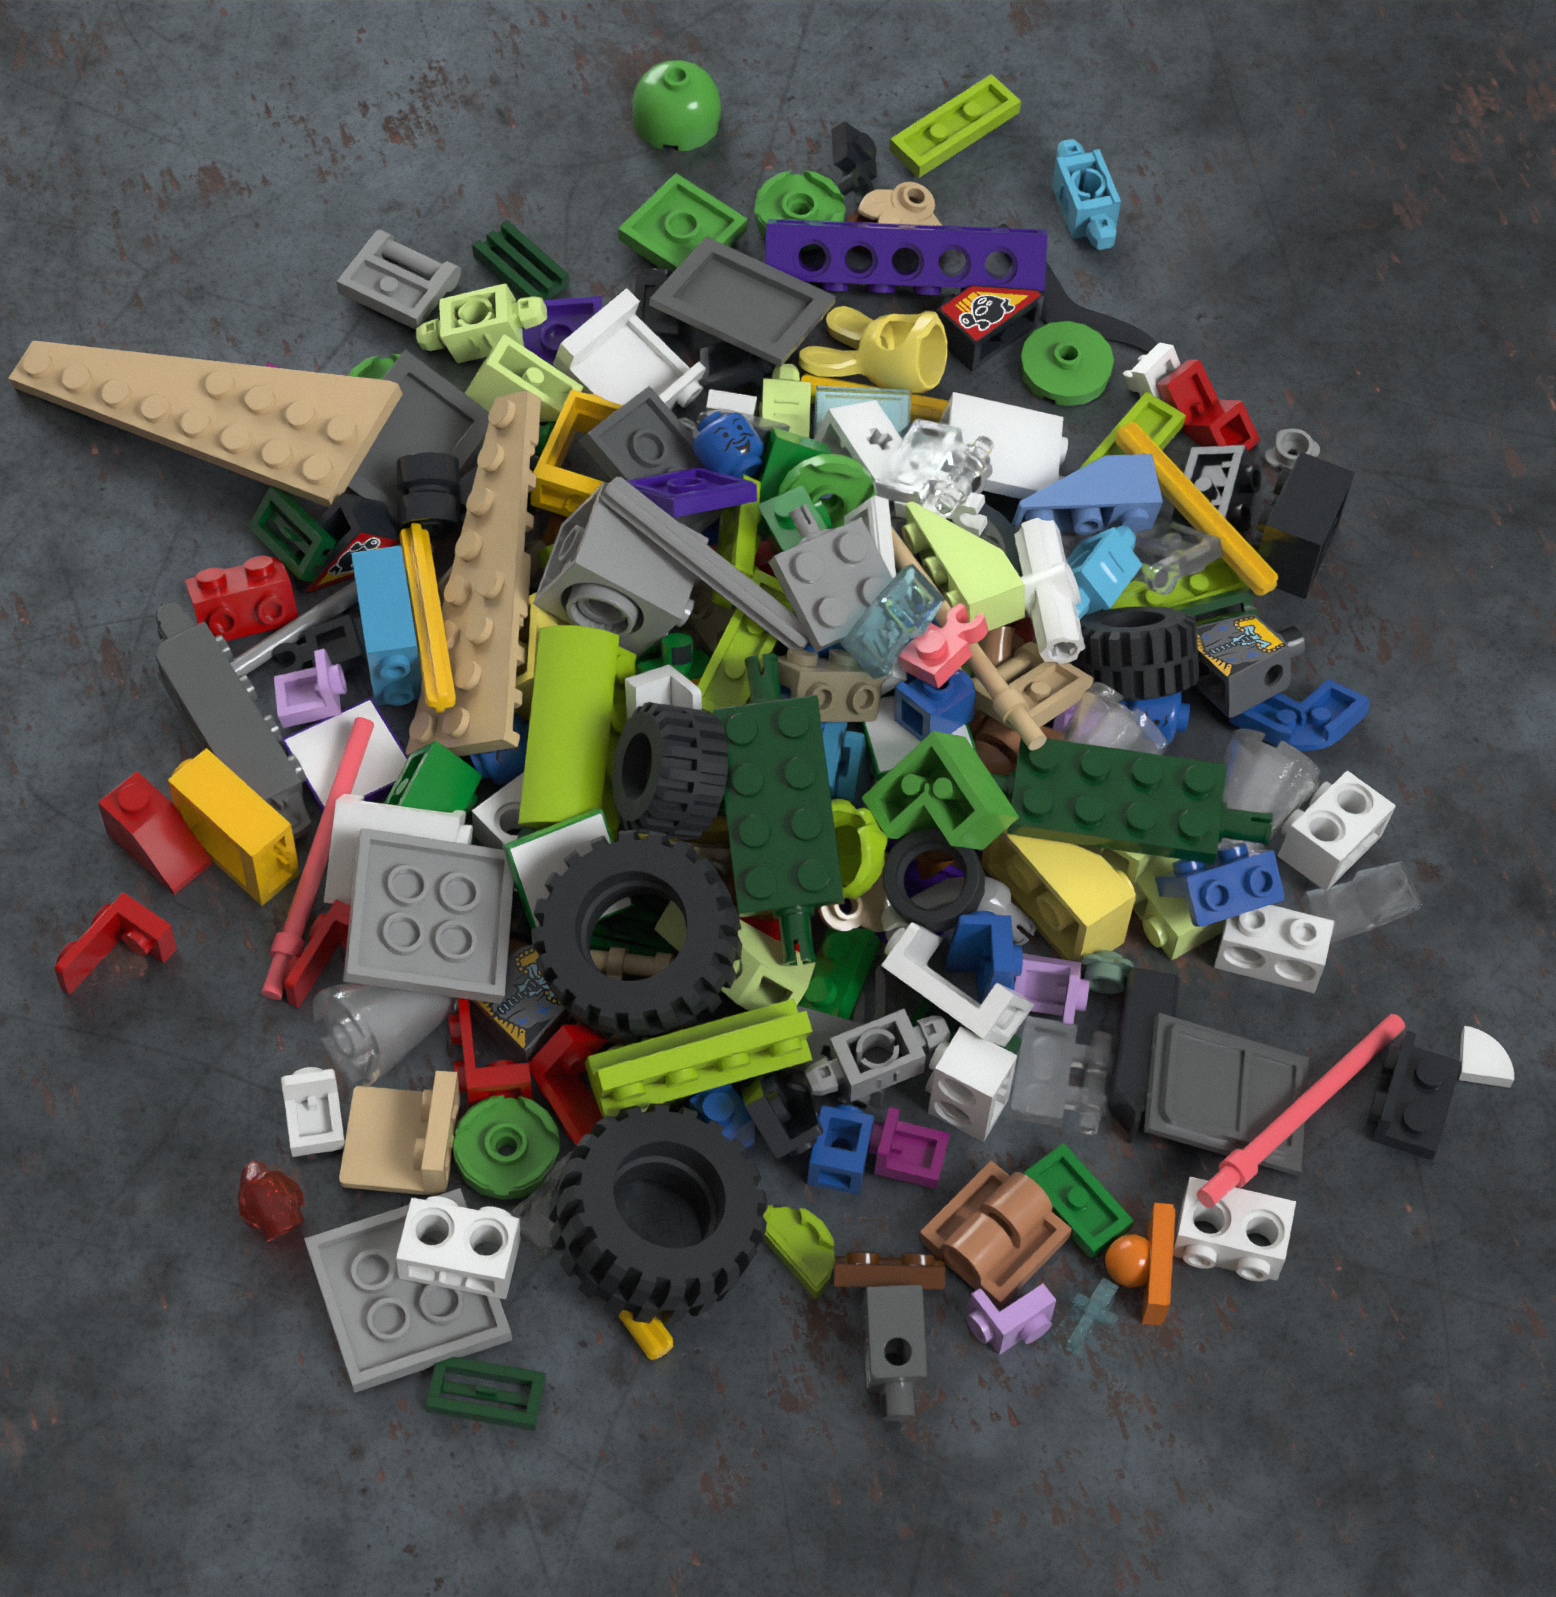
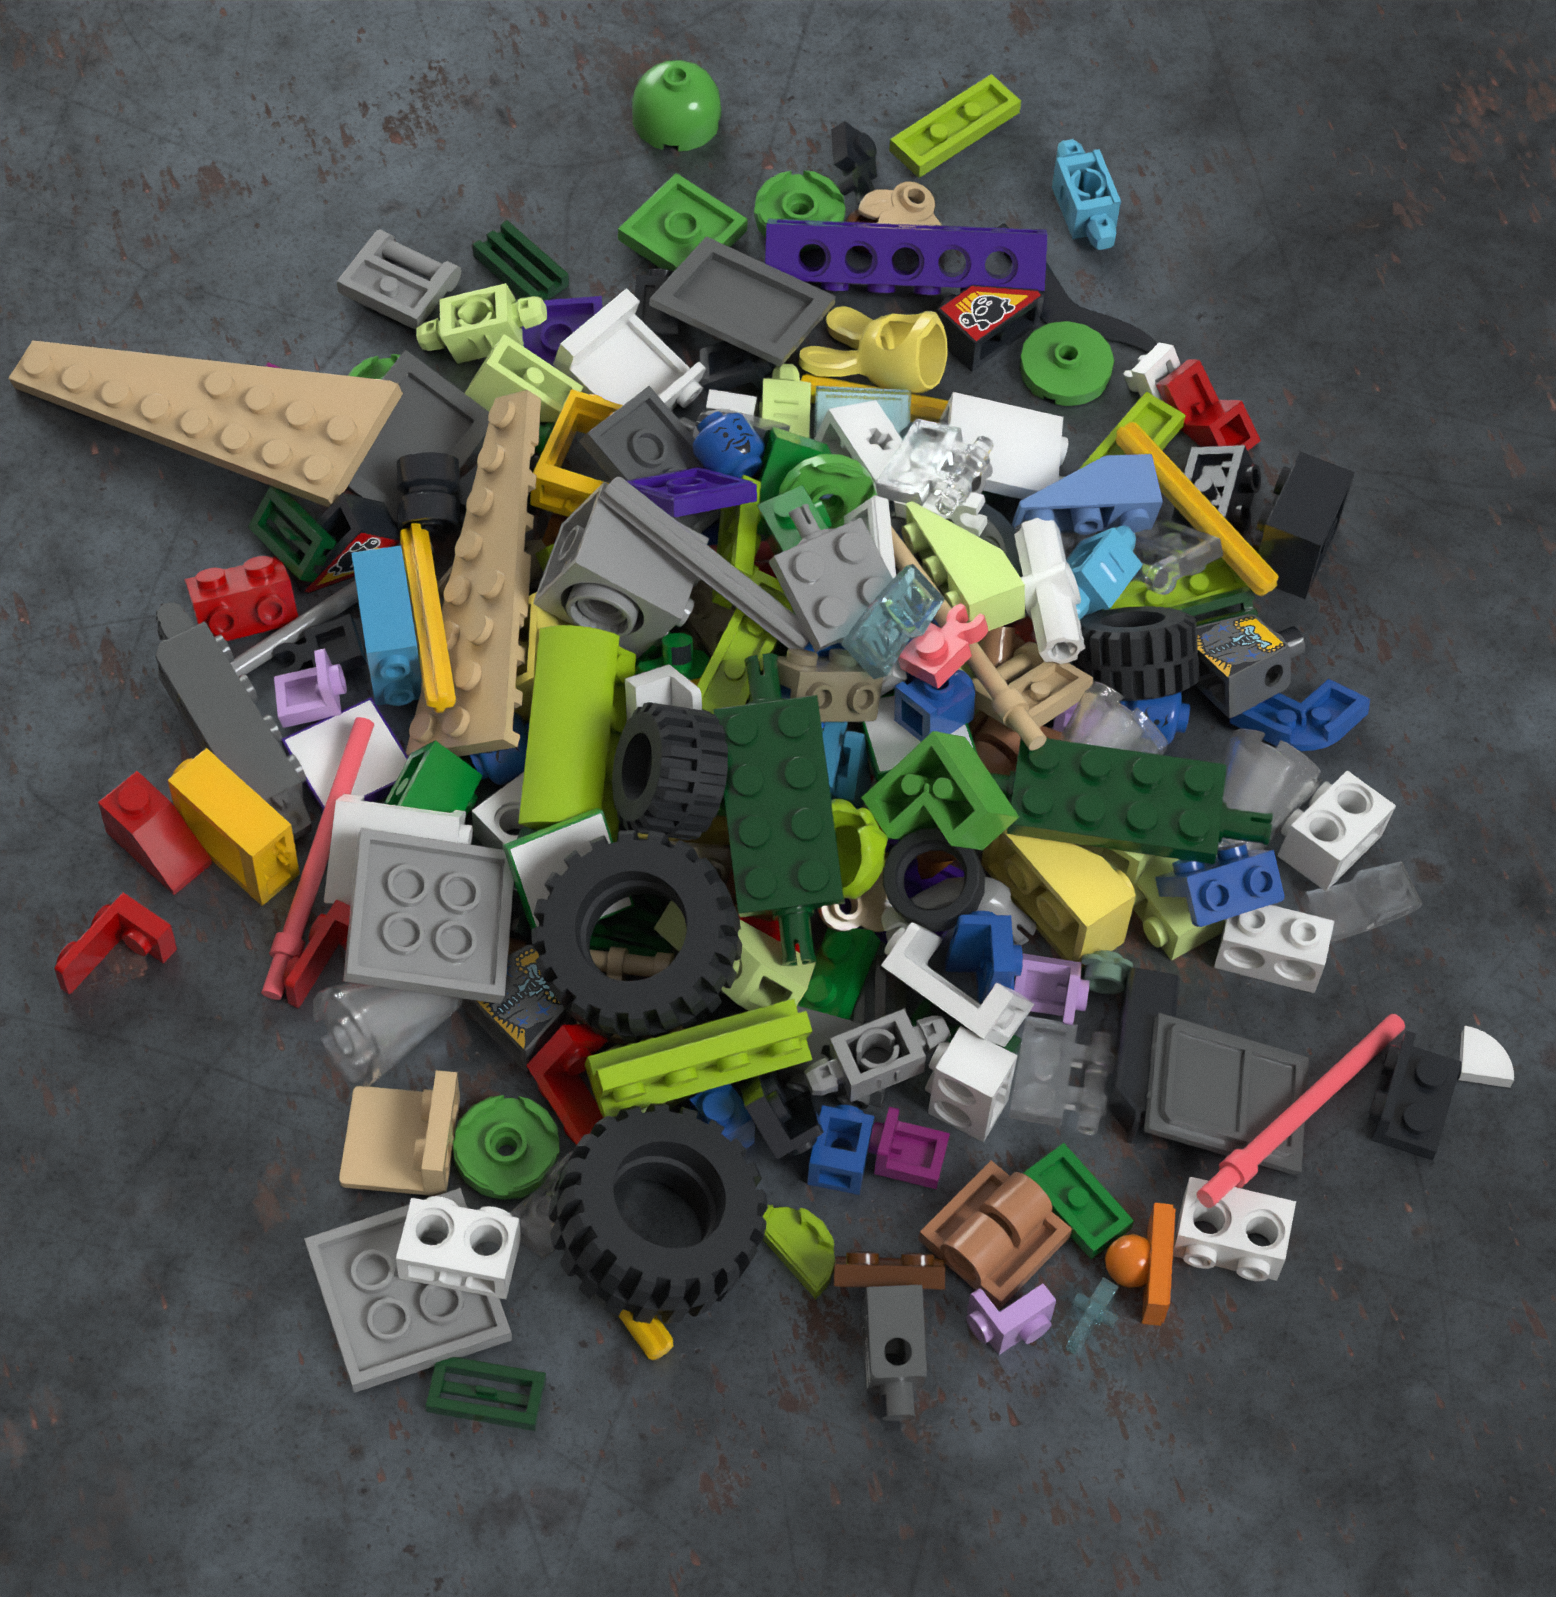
clear red rock [238,1161,306,1241] -> none
white bracket [281,1067,345,1157] -> none
red bracket [449,998,532,1109] -> none
light grey plate [1265,428,1320,469] -> none

